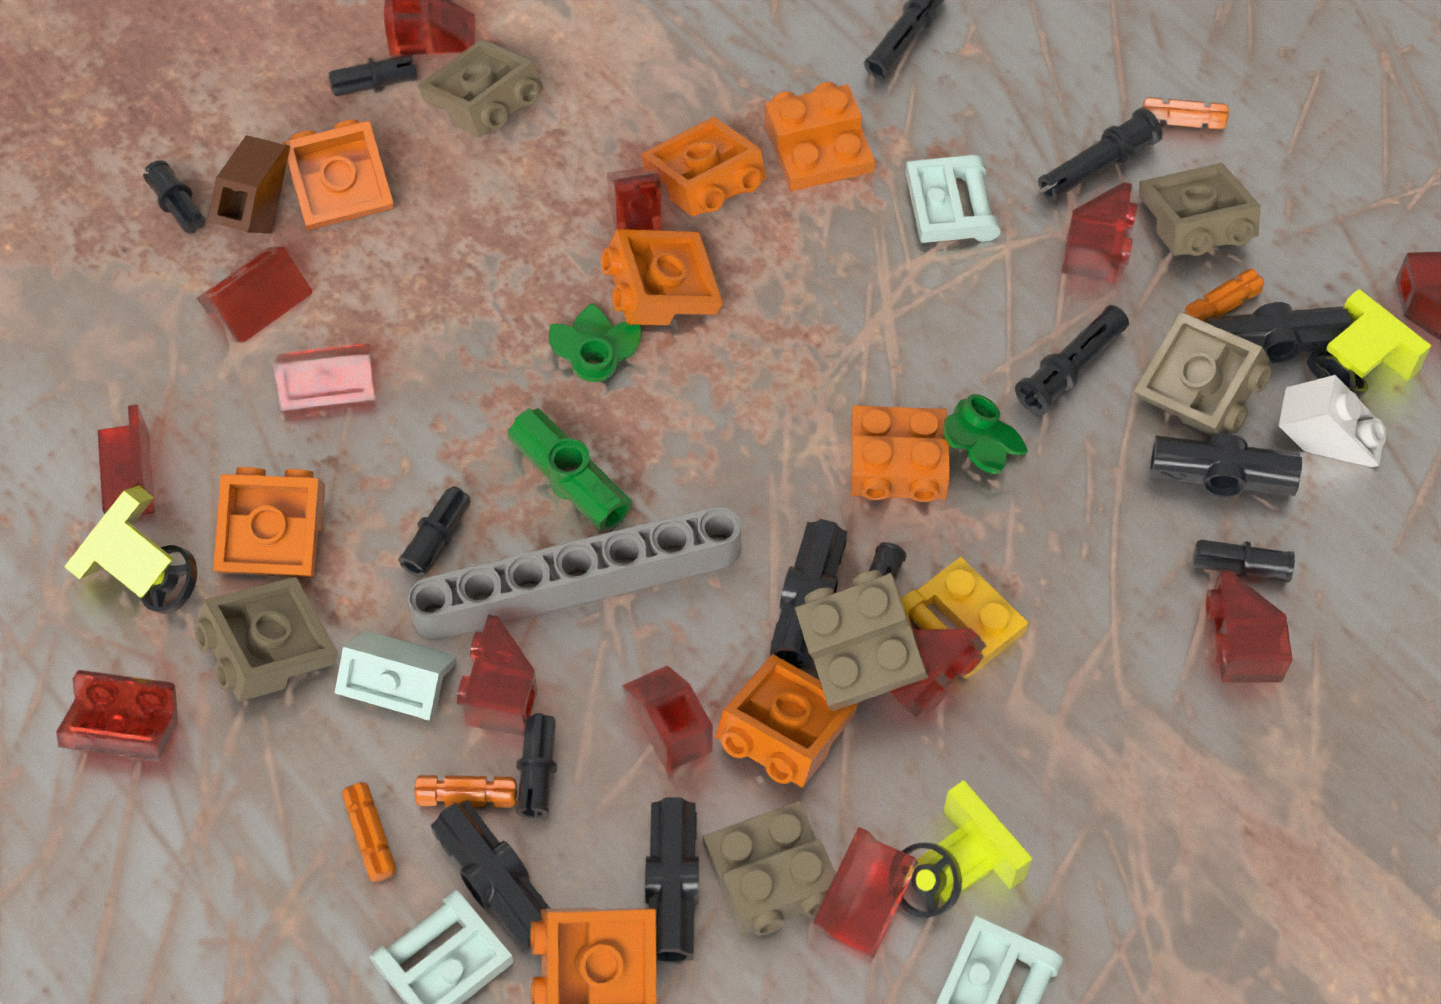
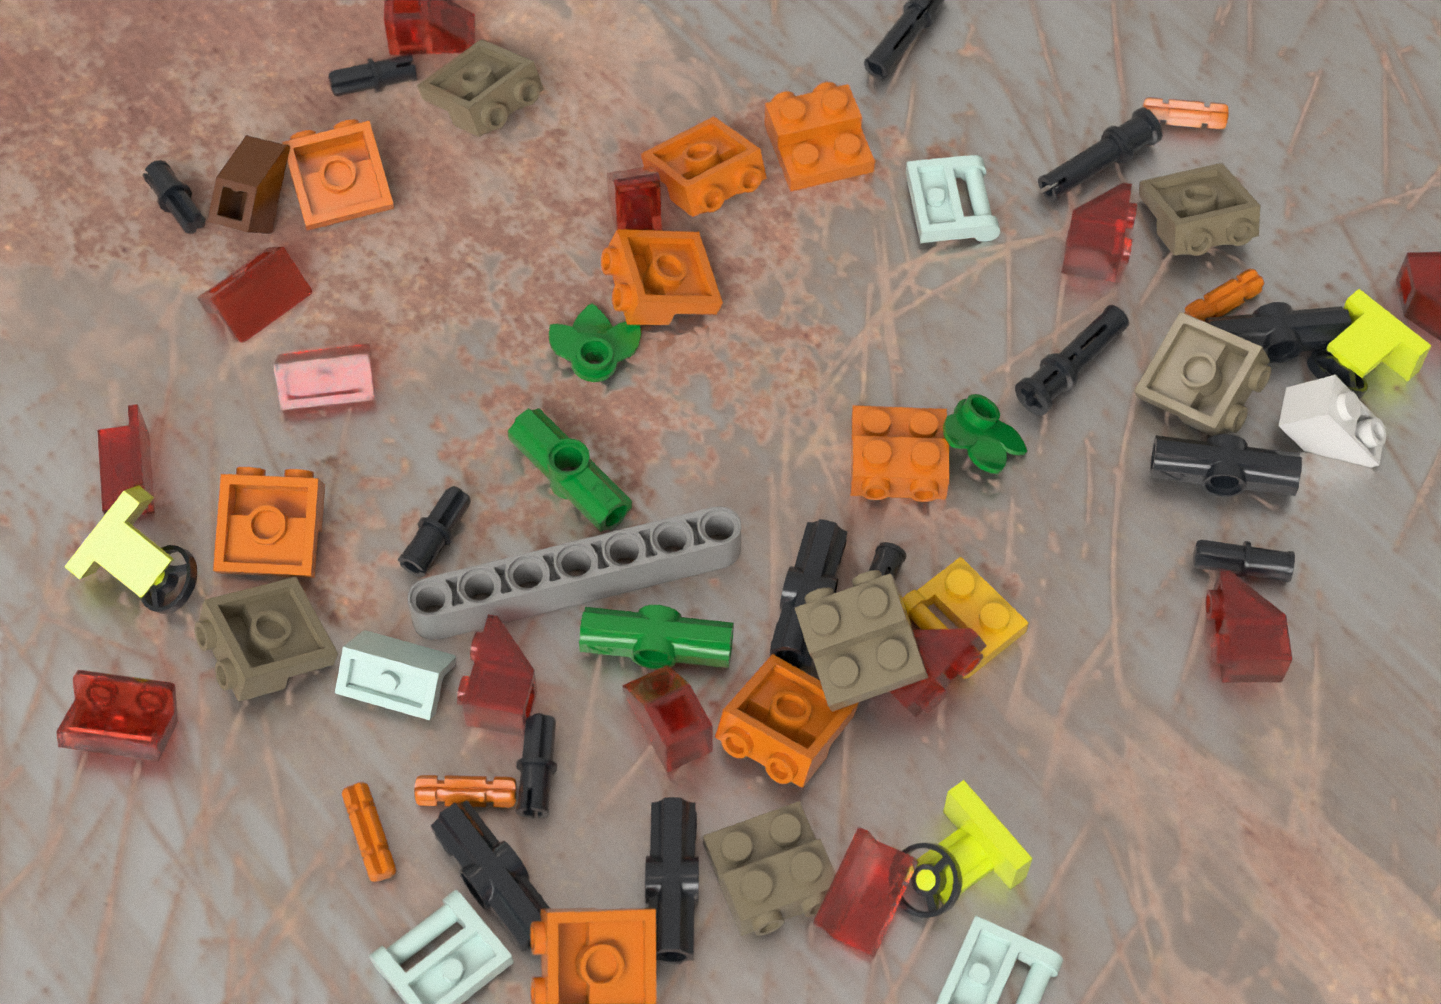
none -> green piece [579,605,734,670]

